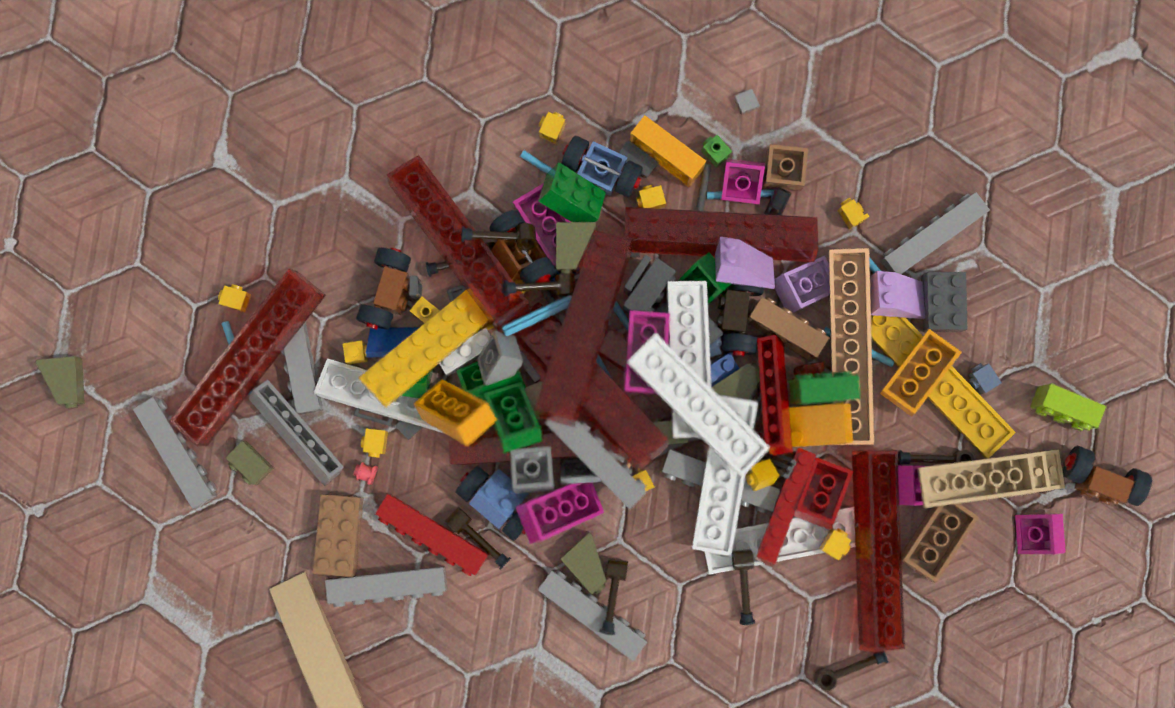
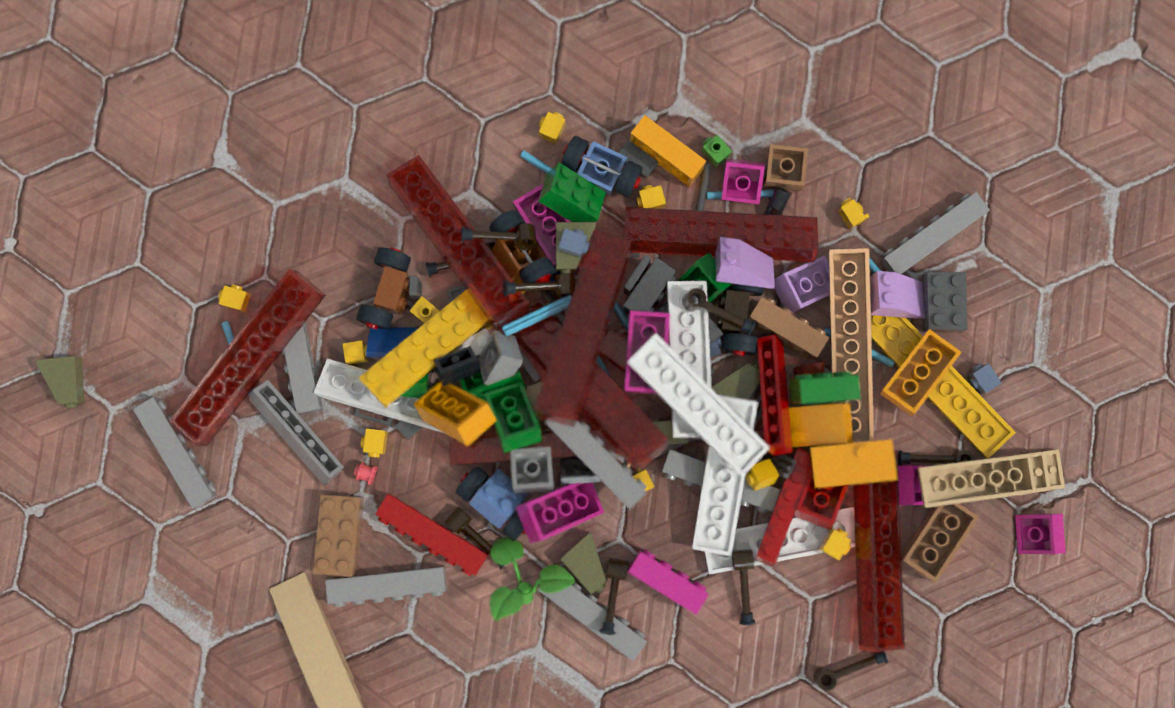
olive brick [226,441,274,485] -> none
blue plate [710,353,739,387] -> none
light grey tile [734,89,760,114] -> none
lime brick [1030,384,1106,431] -> none
brick [1063,446,1152,506] -> none
none -> black brick [434,346,480,386]
none -> bright green plant [489,537,575,621]
none -> sand blue brick [559,229,590,258]
none -> dark pink brick [627,549,709,615]
none -> dark brown piece [682,288,756,335]
none -> light orange brick [811,439,897,488]

